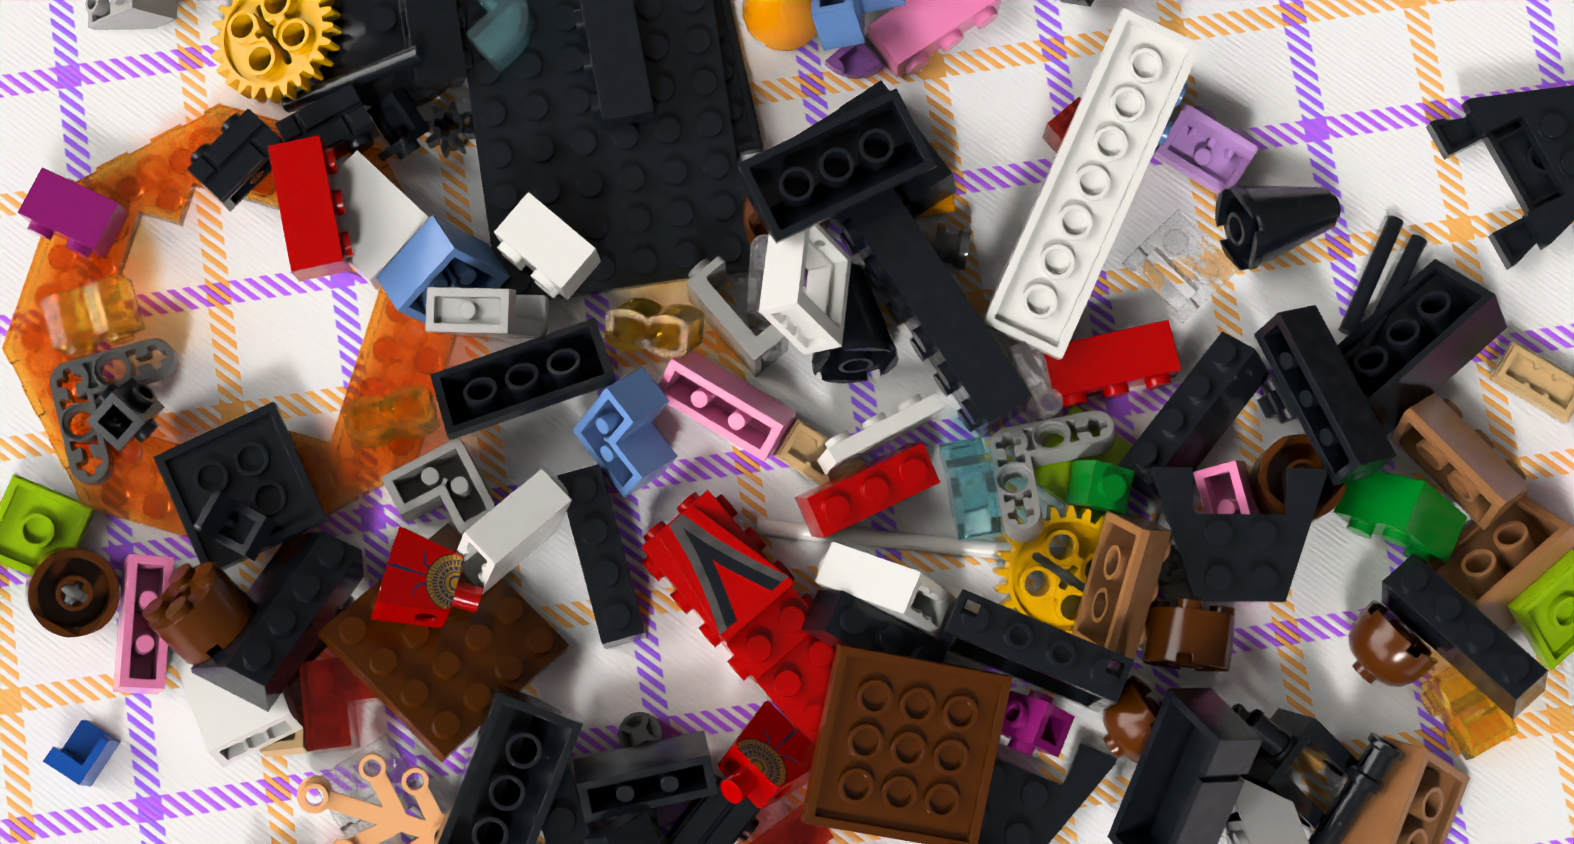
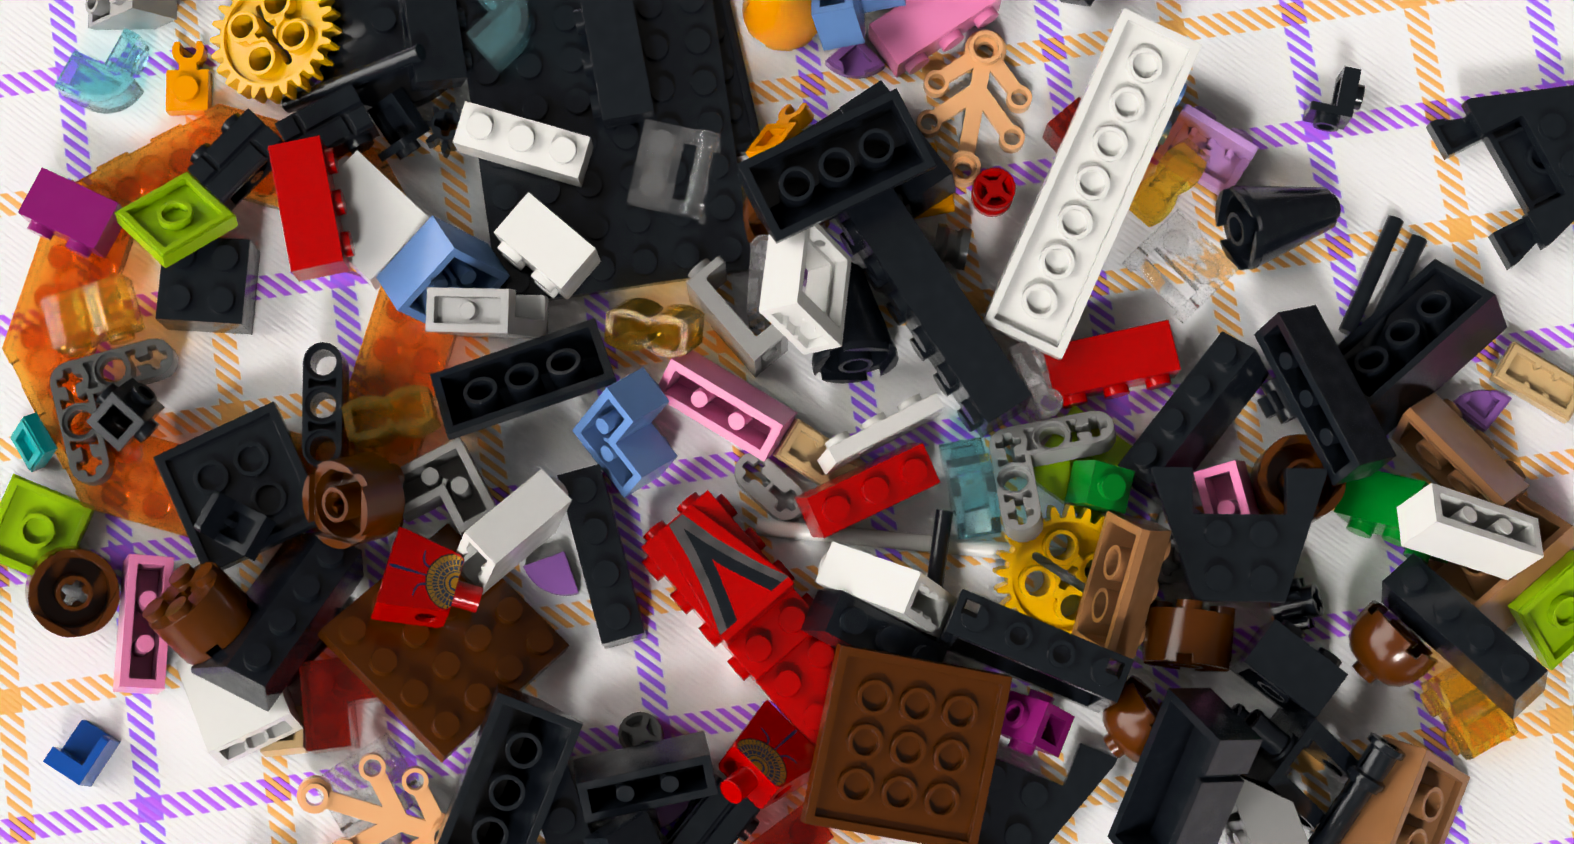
none -> teal tile [10,412,58,472]
none -> clear light blue brick [54,28,150,114]
none -> lime plate [114,171,238,269]
none -> black brick [155,238,260,335]
none -> light orange plate [166,41,212,116]
none -> black beam [302,342,349,469]
none -> reddish brown brick [302,452,405,549]
none -> white brick [453,101,593,187]
none -> medium lavender tile [523,552,580,596]
none -> clear plate [627,119,721,219]
none -> light grey beam [734,453,804,522]
none -> light orange plate [745,103,814,158]
none -> light nougat plant [916,30,1032,188]
none -> black bar [920,509,953,641]
none -> red wheel [971,168,1016,217]
none -> clear yellow brick [1129,138,1210,227]
none -> black brick [1229,619,1348,718]
none -> black gear [1270,577,1324,630]
none -> black bracket [1303,66,1365,132]
none -> white brick [1397,483,1544,580]
none -> medium lavender tile [1453,390,1512,432]

